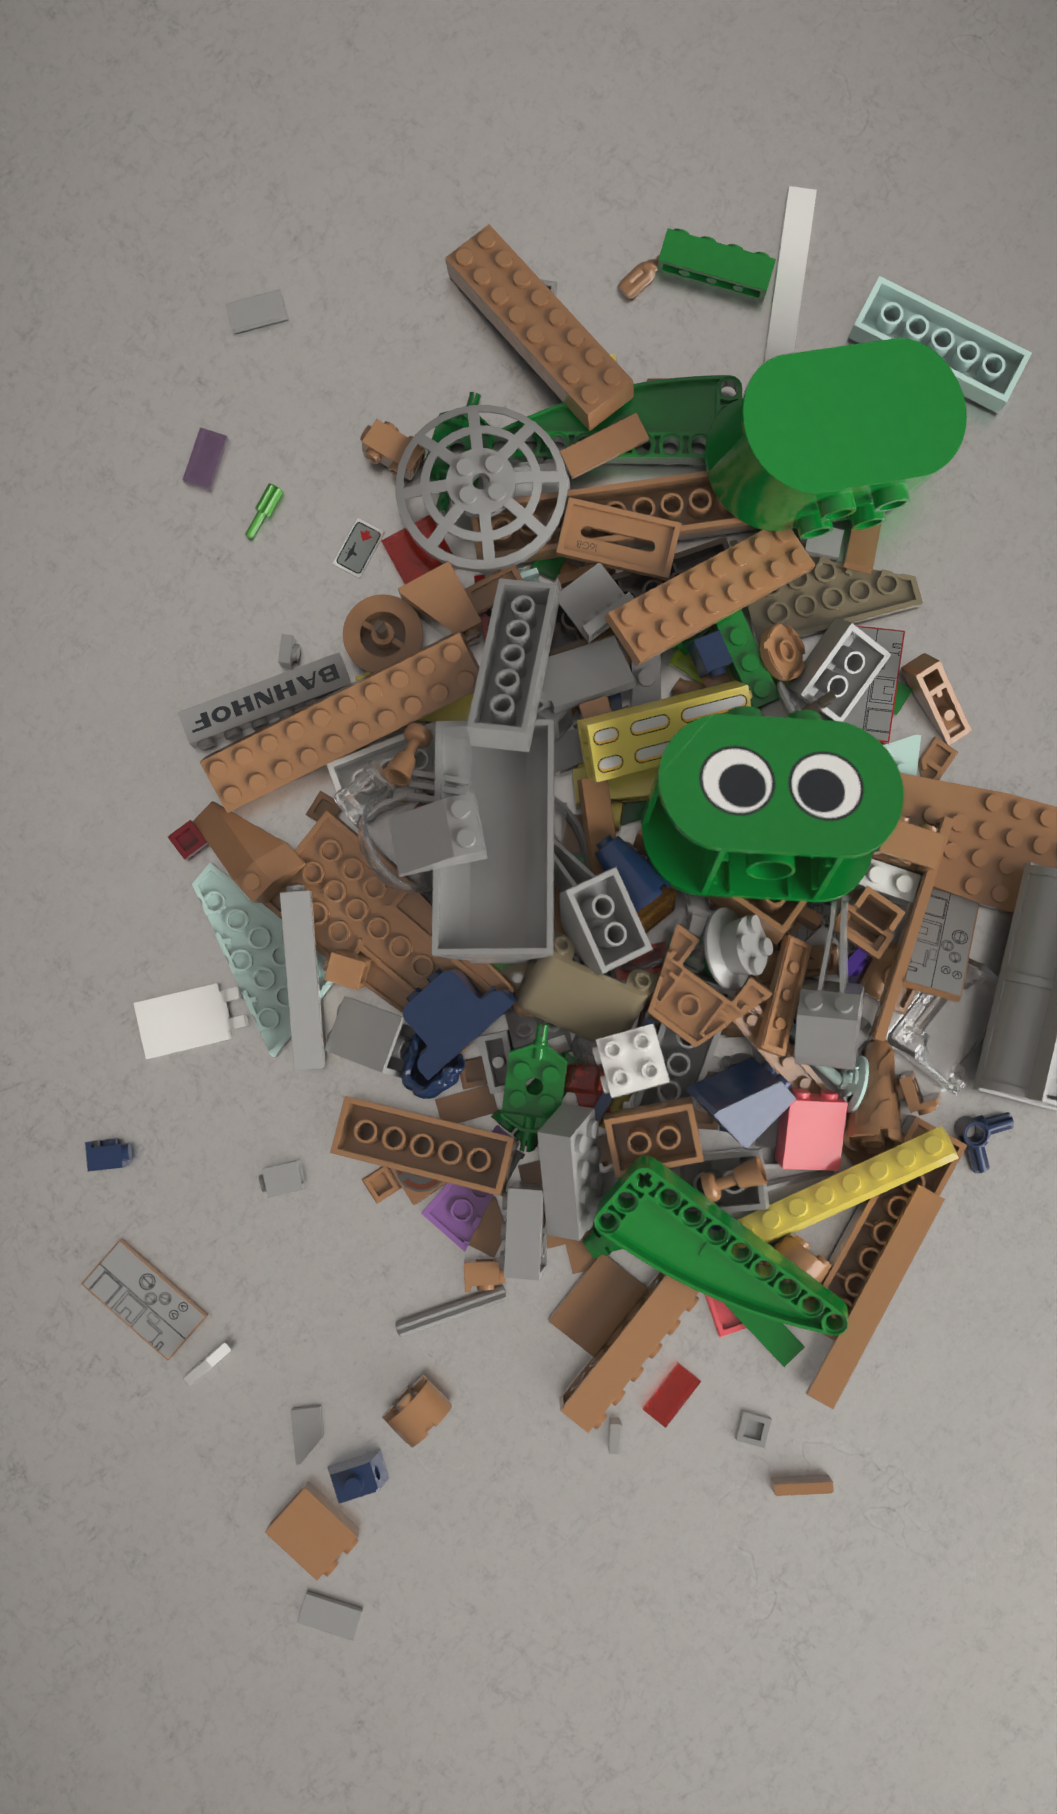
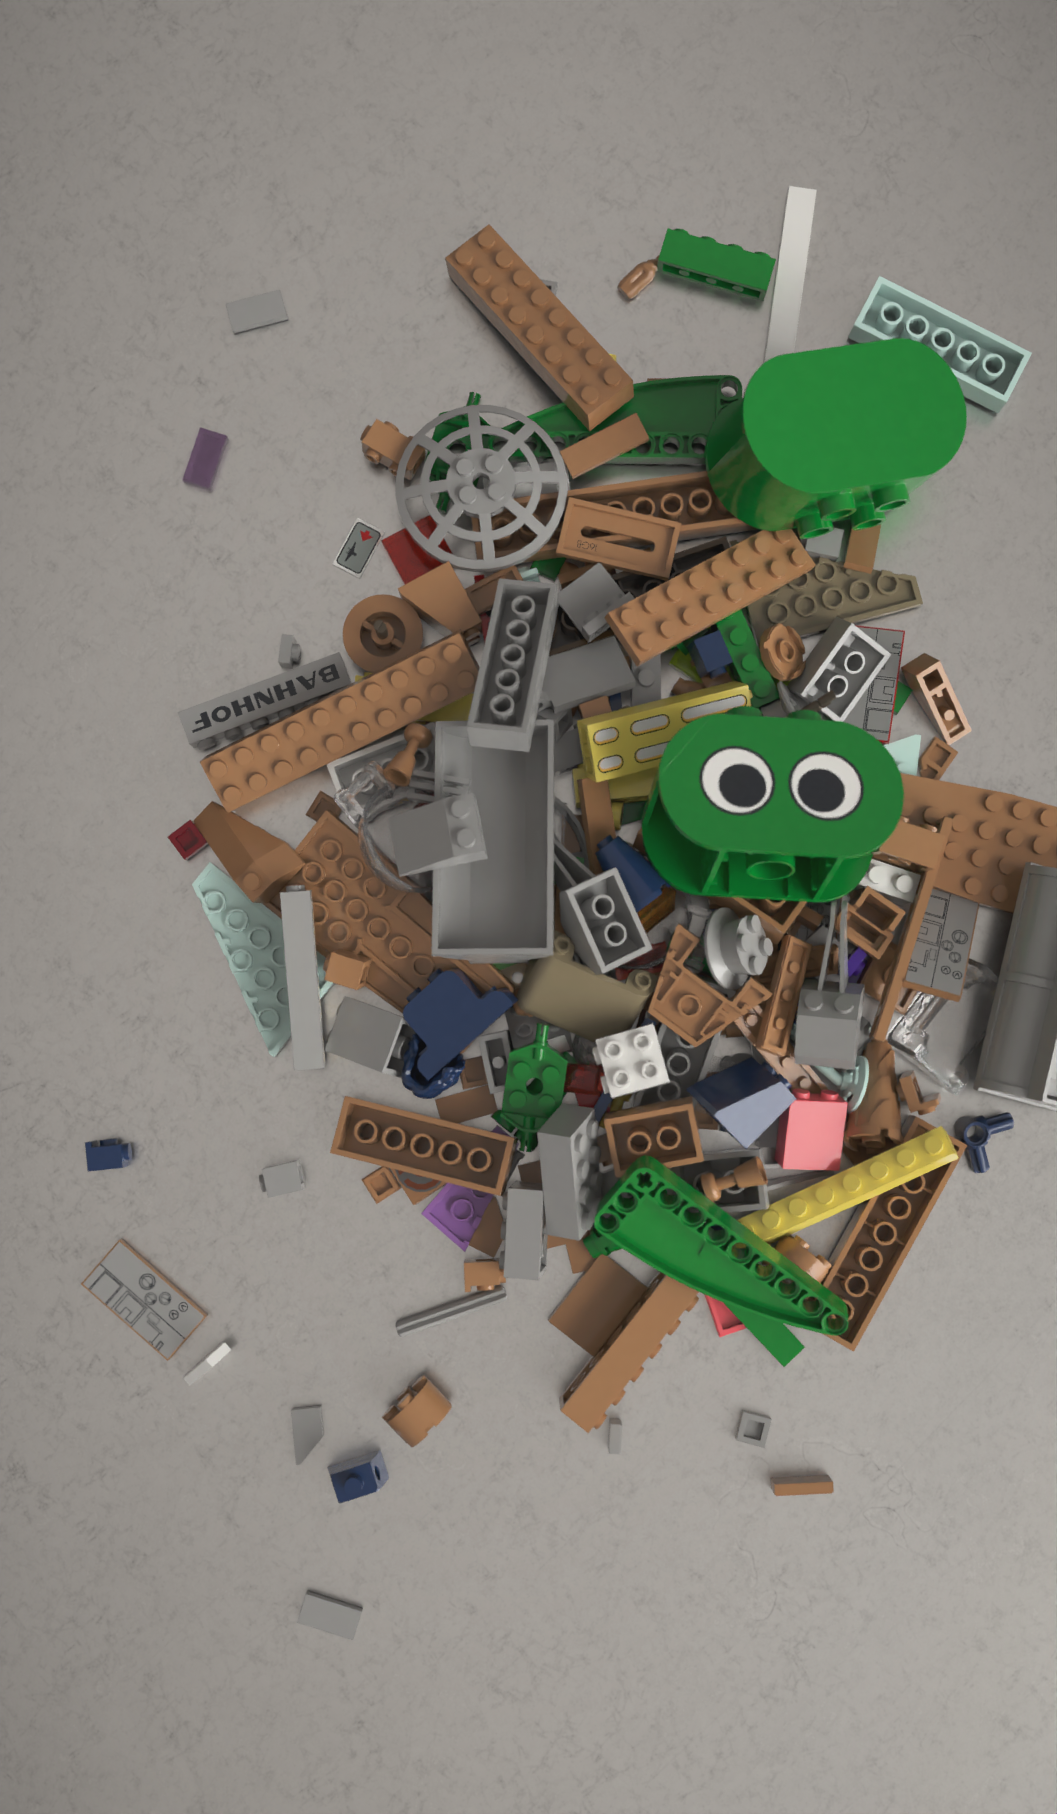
white tile [133,983,250,1059] -> none
bright green axle [245,483,283,539] -> none
medium nougat brick [265,1481,359,1581] -> none
clear red tile [642,1362,701,1428] -> none
medium nougat tile [806,1184,945,1409] -> none

